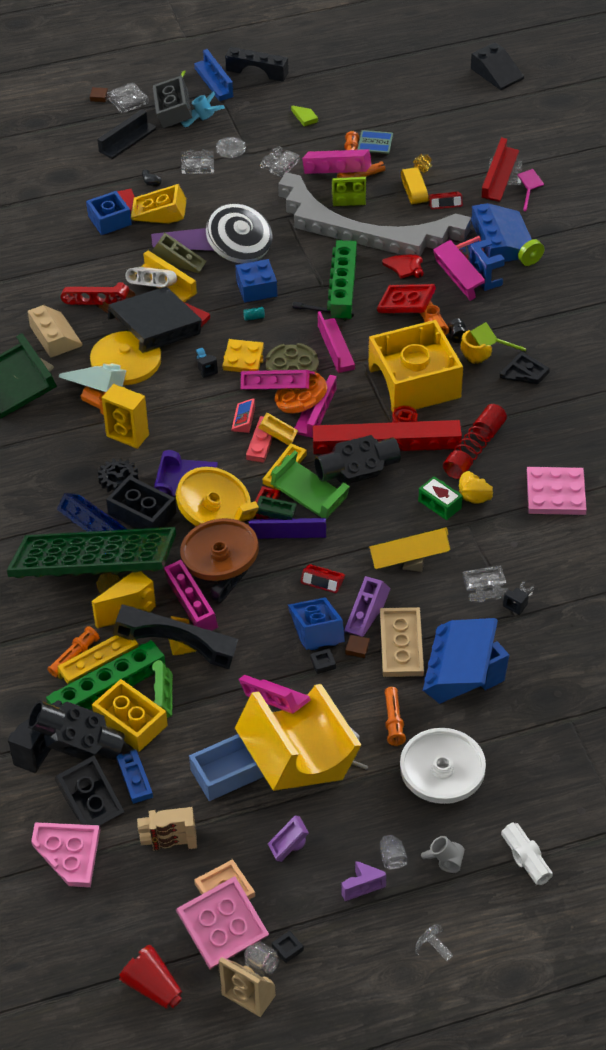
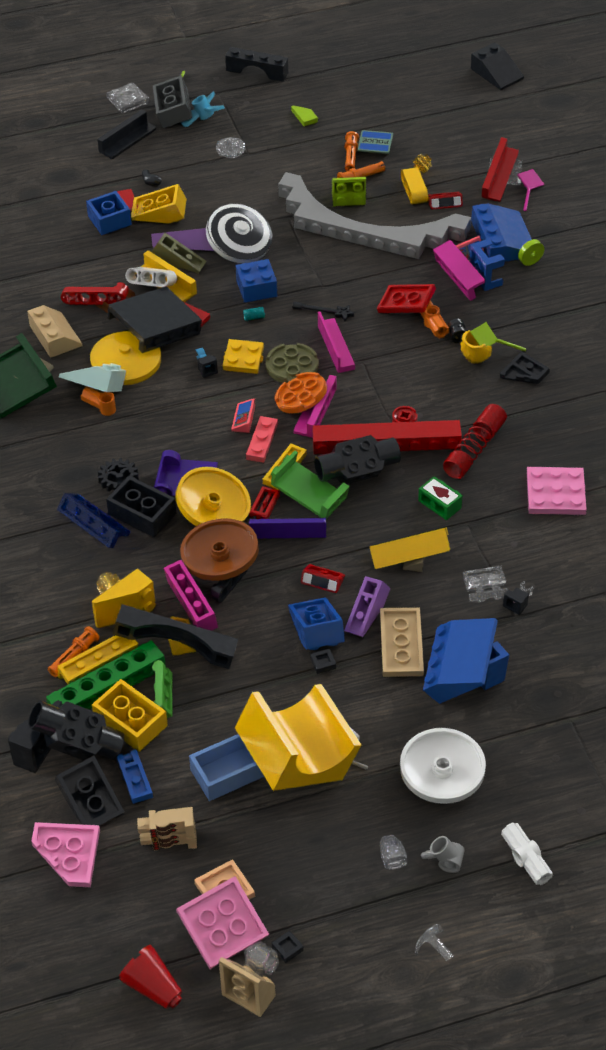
dark green plate [7,527,176,578] -> none
reddish brown tile [90,87,108,102] -> none
yellow brick [102,384,149,449] -> none
clear plate [181,149,214,174] -> none
blue fence [194,49,233,101] -> none
yellow plate [234,501,259,521] -> none
dark pink panel [239,675,311,714] -> none
dark pink panel [241,370,315,390] -> none
dark green plate [256,496,297,520] -> none
yellow tile [258,413,298,445] -> none
clear plate [259,146,300,177] -> none
medium lavender tile [268,816,309,862] -> none
dark pink brick [302,149,371,174] -> none
green brick [327,240,357,319] -> none
medium lavender slope [342,861,386,901] -> none
reddish brown tile [345,635,370,658] -> none
yellow piece [368,320,463,413] -> none
red arm [382,254,424,279] -> none
orange pin [385,687,406,746] -> none
yellow hair [459,471,493,504] -> none

